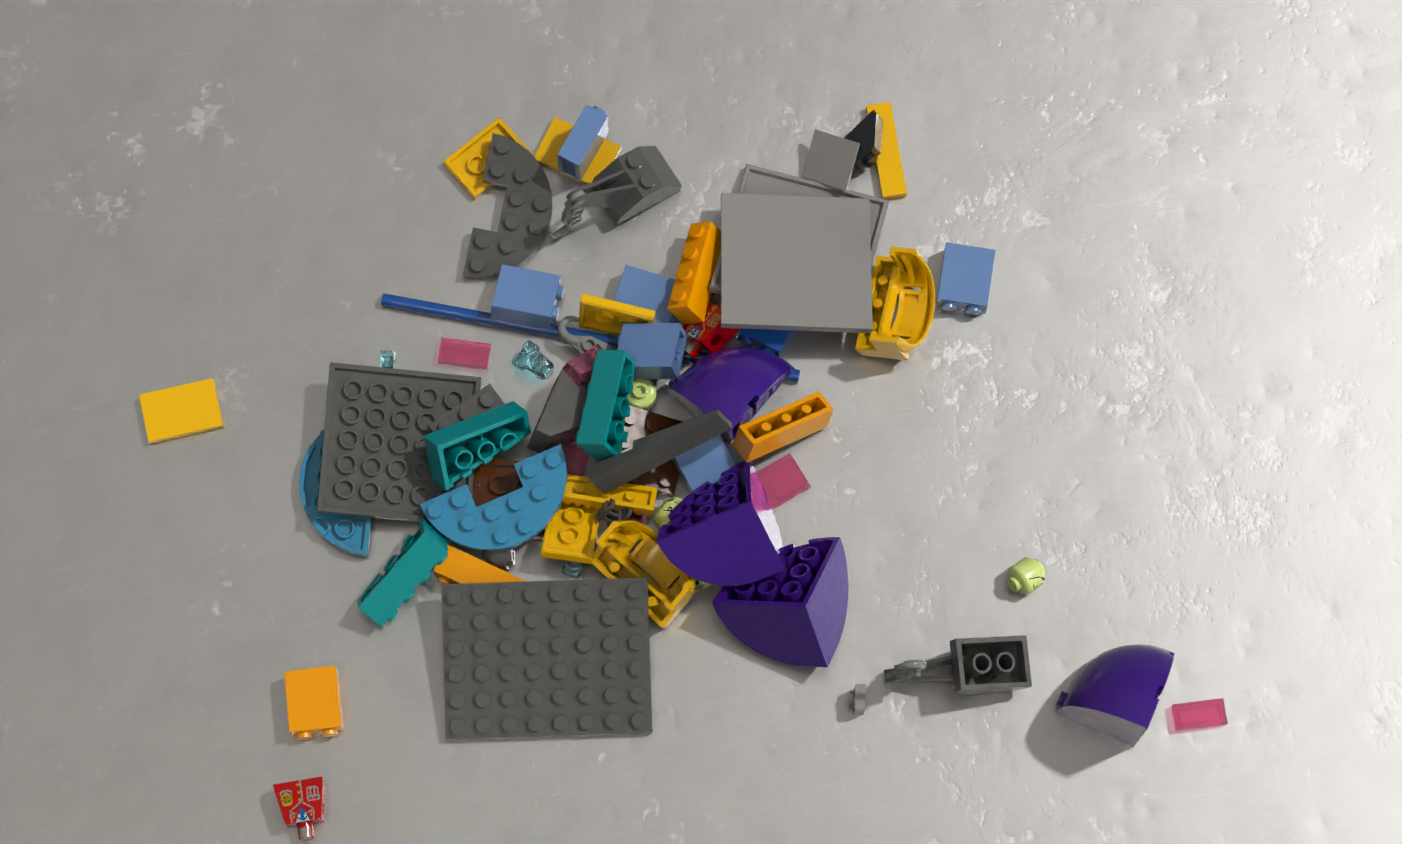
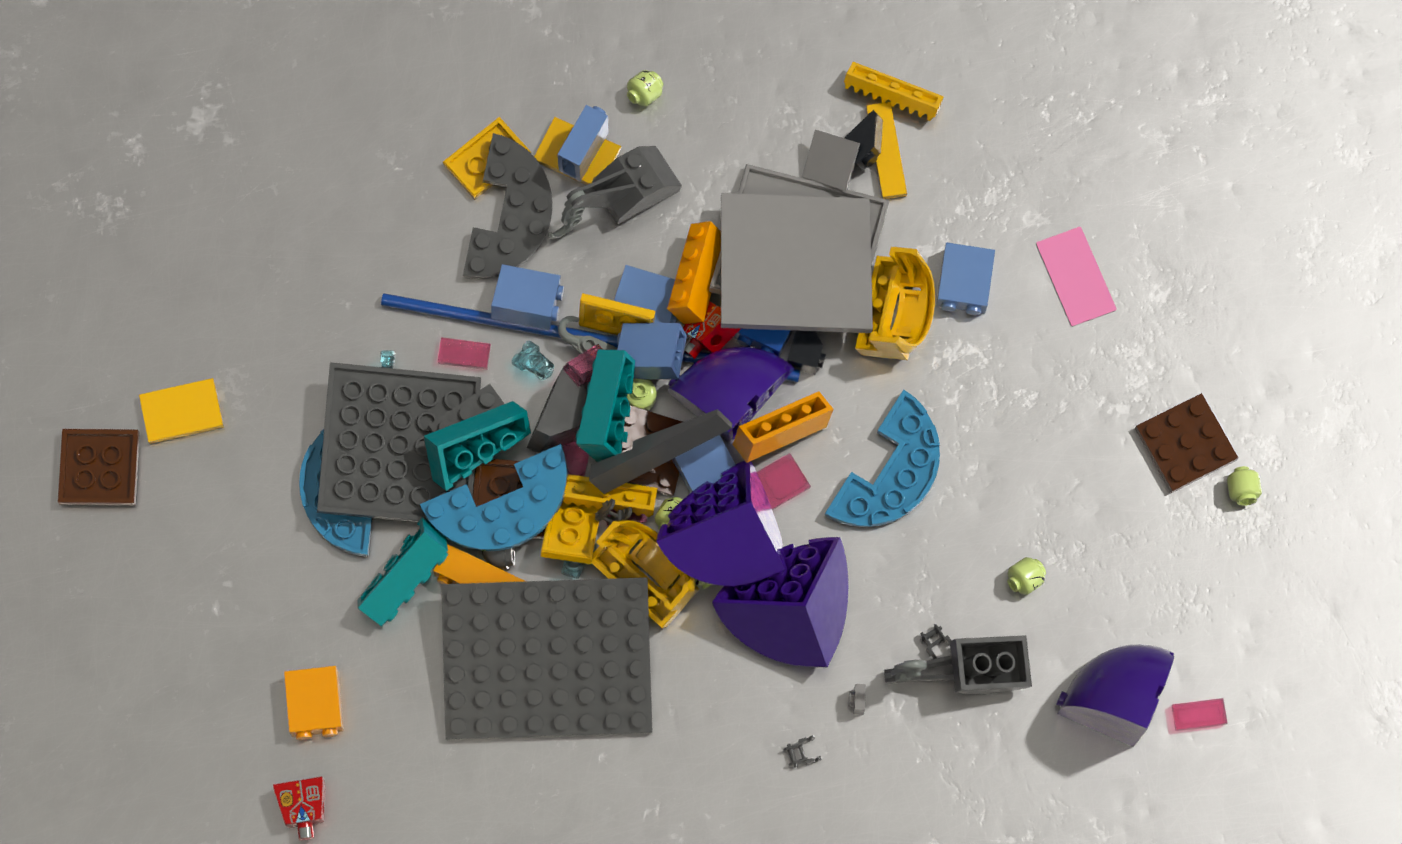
none -> reddish brown plate [58,429,140,506]
none -> yellowish green head [627,70,663,107]
none -> dark grey piece [784,735,822,768]
none -> black slope [787,331,826,375]
none -> dark azure plate [825,389,940,527]
none -> yellow gear [844,62,944,121]
none -> dark grey piece [920,624,951,660]
none -> bright pink sticker [1036,227,1116,326]
none -> reddish brown plate [1135,393,1238,493]
none -> yellowish green head [1227,466,1262,506]

